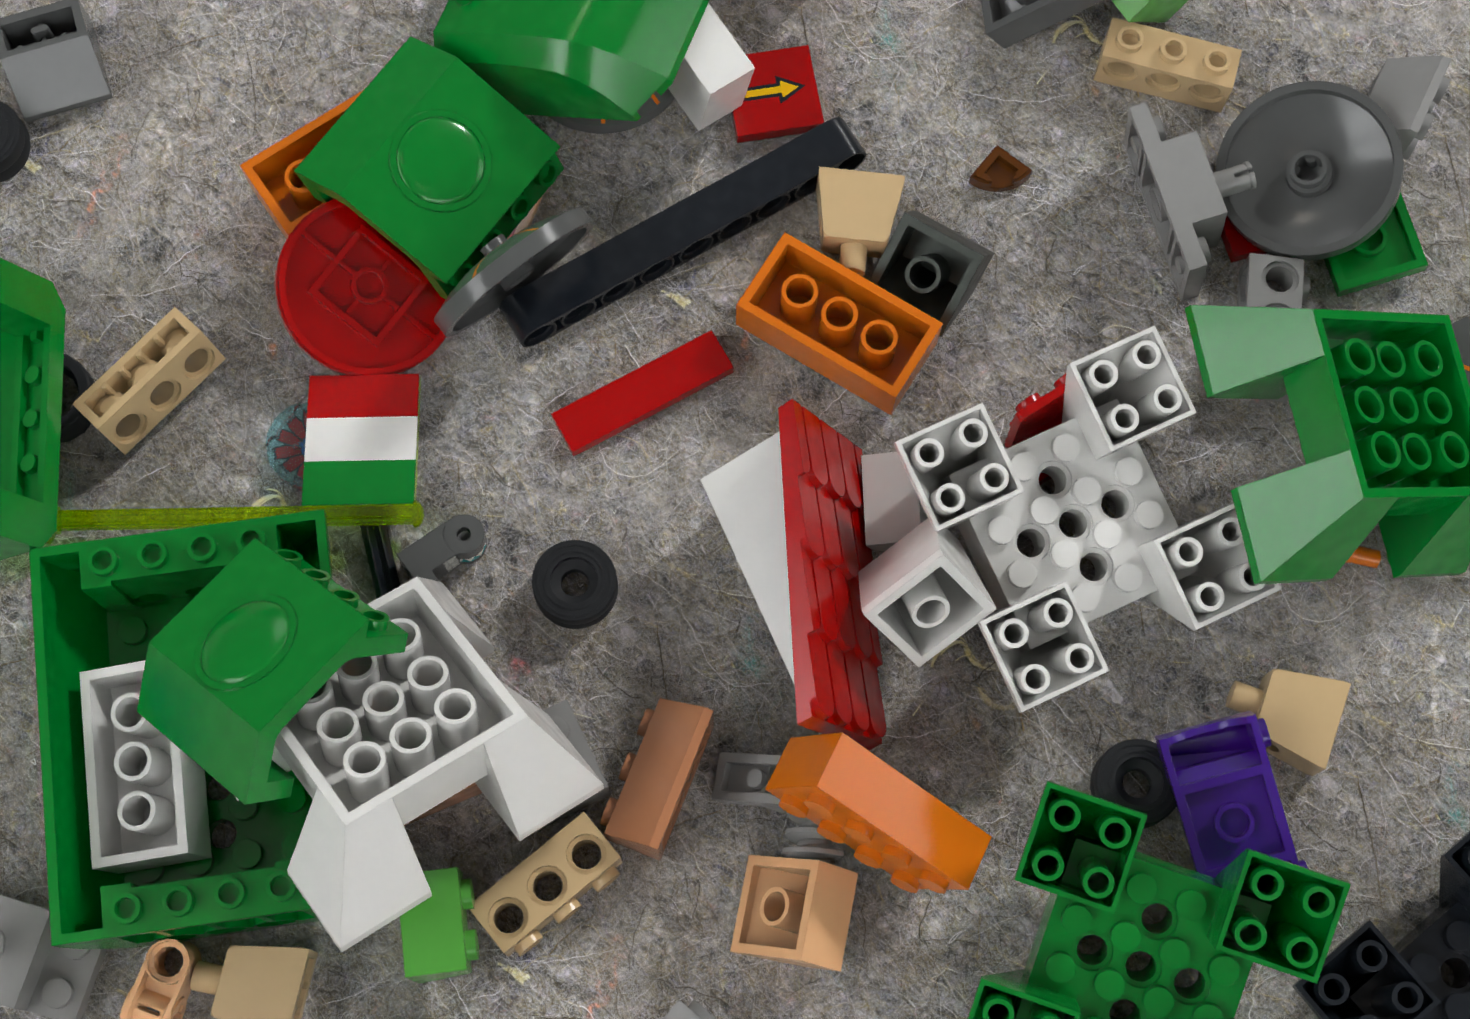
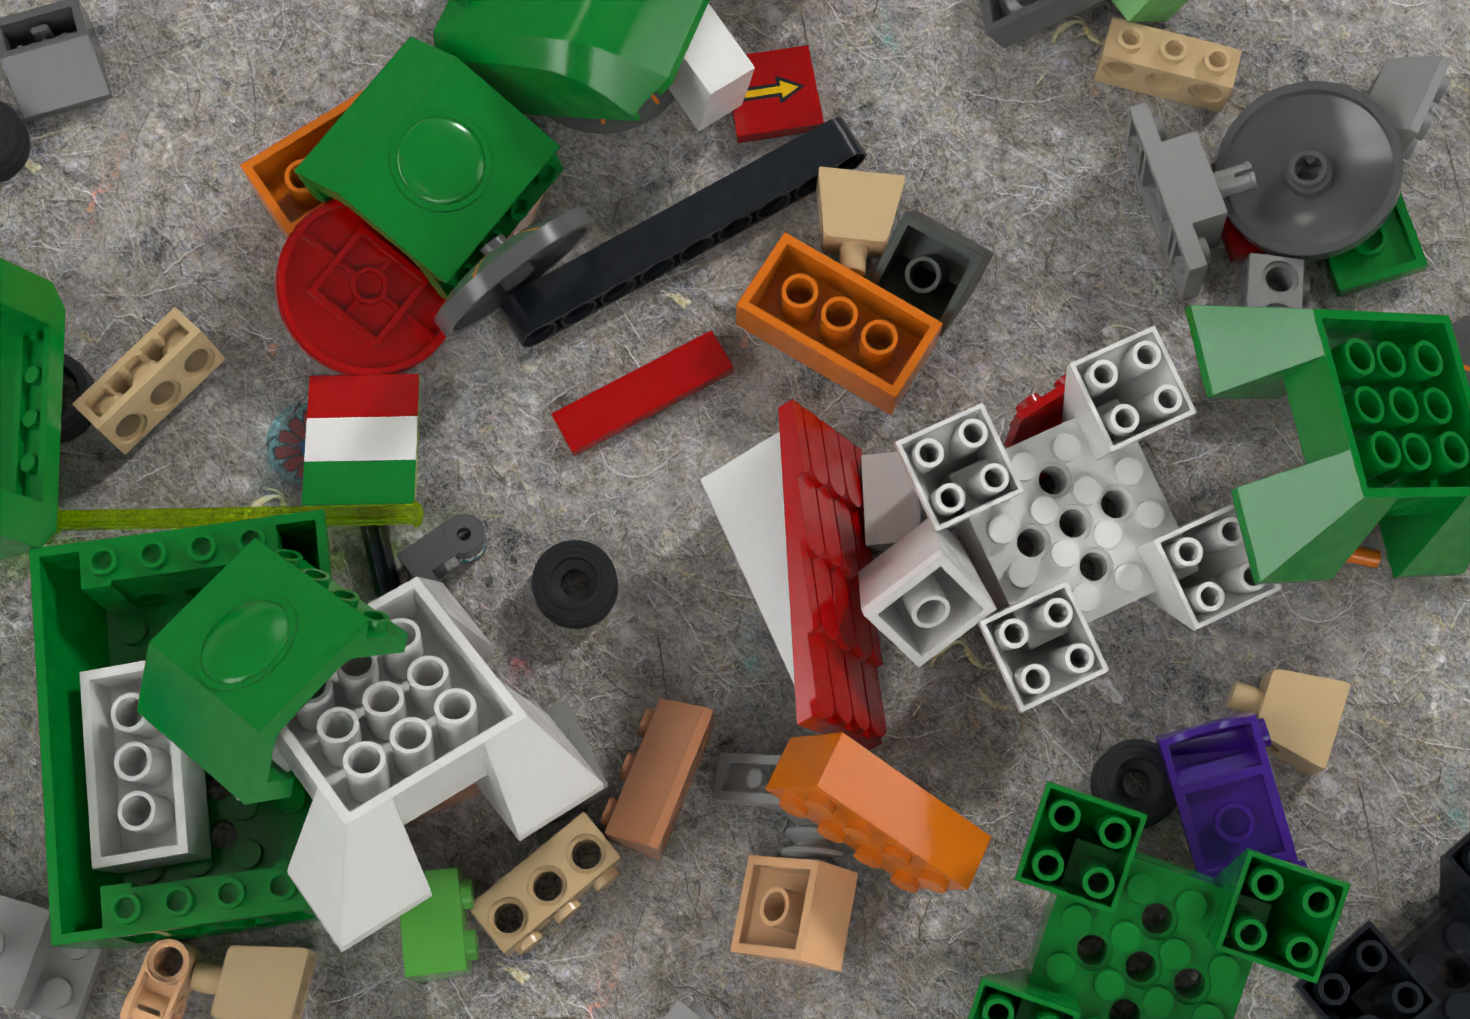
reddish brown tile [969,145,1032,192] -> none

